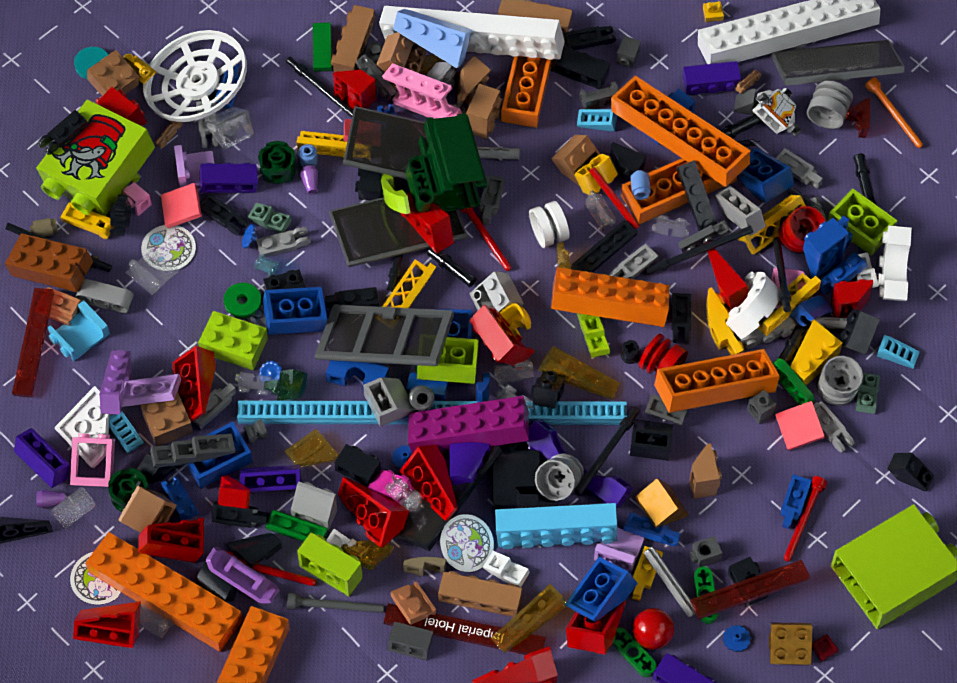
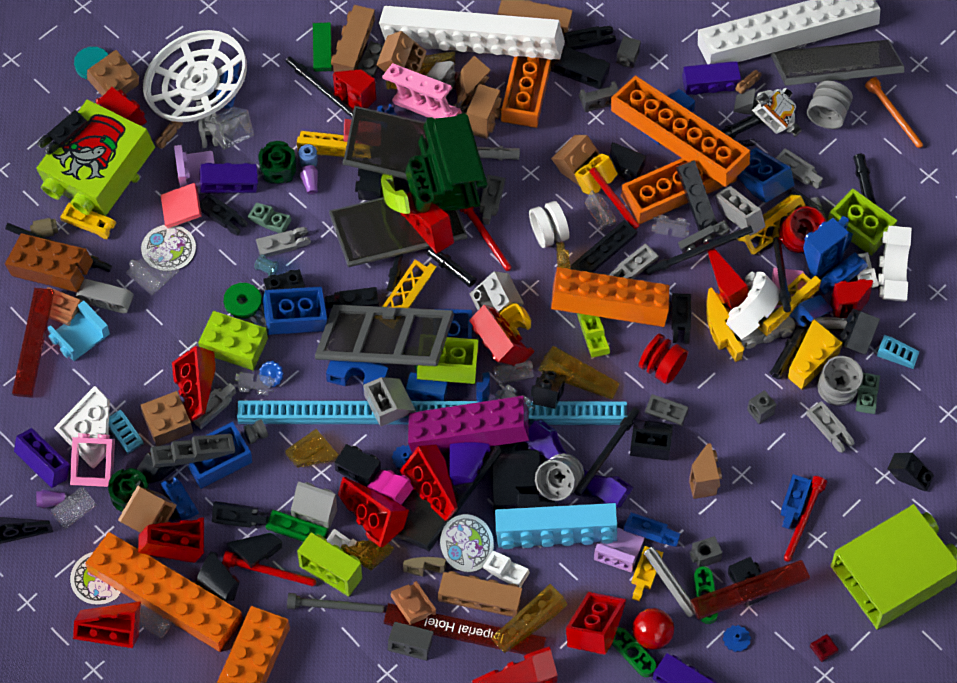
medium lavender arch [99,350,132,414] -> none
black gear [110,195,131,236] -> none
bright pink brick [122,182,152,216] -> none
lavender tile [122,374,181,407] -> none
yellow hinge [123,54,156,84] -> none
medium lavender piece [206,547,279,603] -> none
red slope [218,475,250,509] -> none
dark purple brick [240,465,302,492] -> none
blue piece [242,224,257,249] -> none
clear green brick [264,369,308,401] -> none
dark grey hinge [356,54,397,101] -> none
clear hinge [385,475,424,513] -> none
light blue wedge [393,8,472,68] -> none
dark grey head [408,385,435,411] -> none
blue slope [564,557,638,622] -> none
medium azure slope [577,109,617,131] -> none
black bush [621,340,639,364] -> none
medium blue brick [630,170,651,200] -> none
slope [635,479,689,528] -> none
orange brick [654,349,780,413] -> none
yellow tile [703,1,724,22] -> none
pearl gold plate [769,622,812,665] -> none
green beam [773,358,815,405] -> none
coral tile [775,401,825,451] -> none
clear red slope [845,98,871,138] -> none

